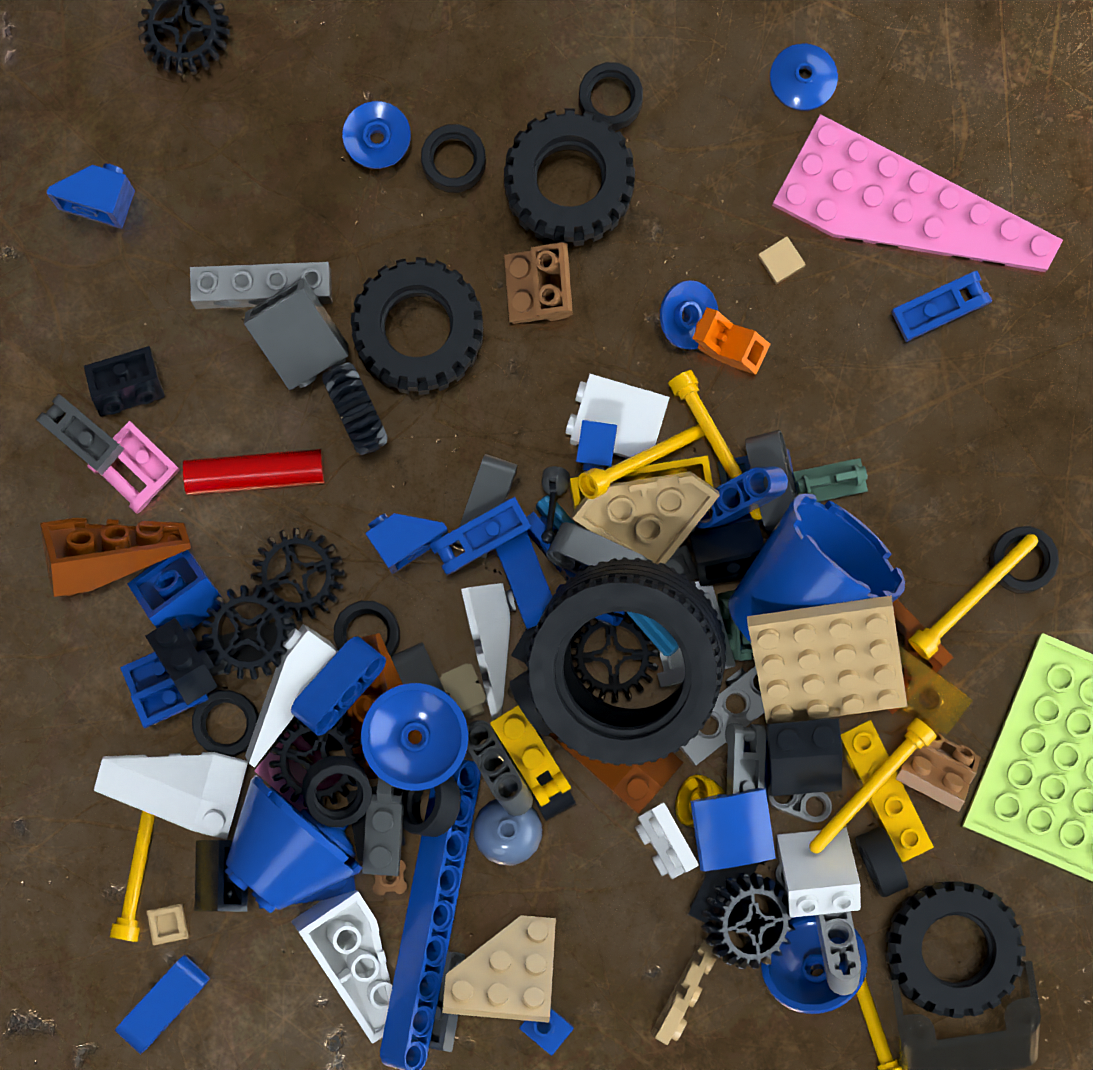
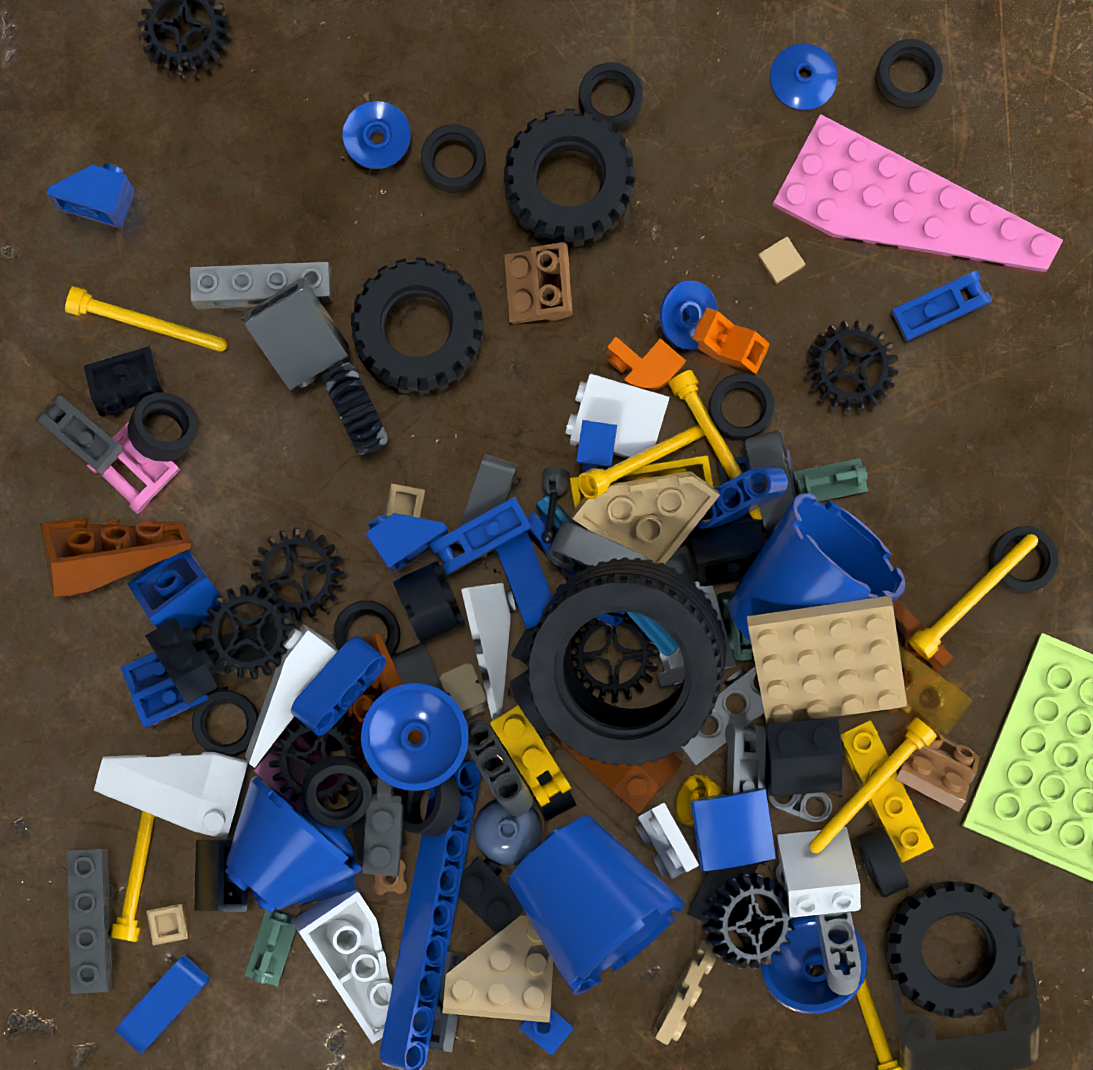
red brick [183,449,325,496] -> none
none -> yellow piece [65,286,228,351]
none -> dark grey brick [67,849,112,994]
none -> black tyre [127,392,197,462]
none -> sand green hinge [244,910,296,986]
none -> tan tile [385,484,425,518]
none -> black brick [393,561,466,643]
none -> black bracket [458,856,524,934]
none -> blue cone [508,815,685,995]
none -> orange brick [606,337,686,392]
none -> black tyre [708,373,775,441]
none -> black gear [805,320,899,413]
none -> black tyre [876,38,943,108]

